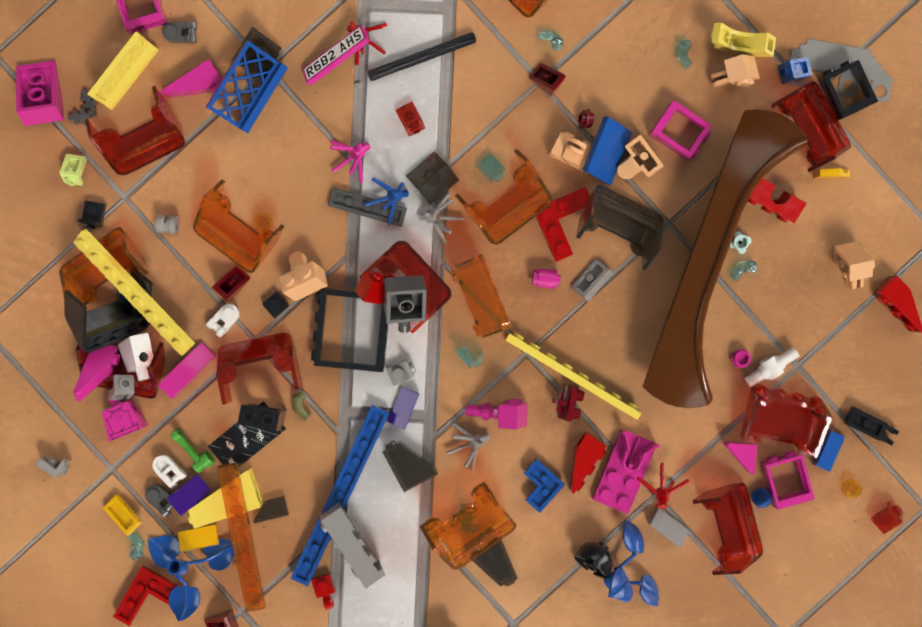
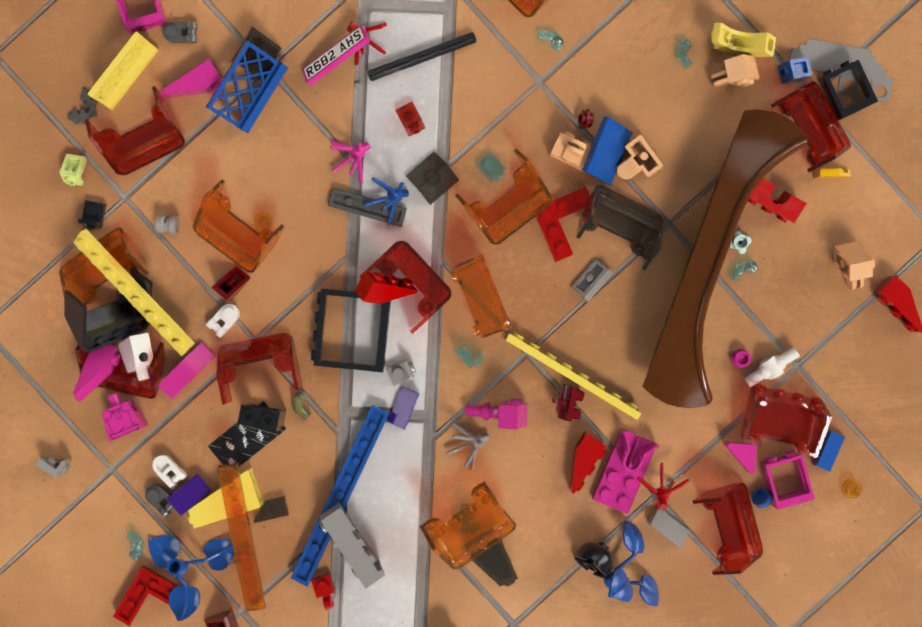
dark pink slope [16,60,64,126] -> none
yellow tile [103,494,143,536] -> none
light grey bracket [108,375,134,400] -> none
bright green brick [170,428,215,473] -> none
yellow tile [178,525,219,552] -> none
black plate [262,292,289,319] -> none
light nougat brick [280,251,328,301] -> none
clear smoke slope [382,440,438,492] -> none
dark grey brick [384,275,427,333] -> none
light grey plant [419,192,465,244] -> none
blue plate [523,459,565,513] -> none
dark red slope [529,63,566,97] -> none
dark pink brick [532,268,561,289] -> none
dark pink window [649,100,712,160] -> none
black hinge [843,406,899,446] -> none
clear red bracket [871,500,904,534] -> none

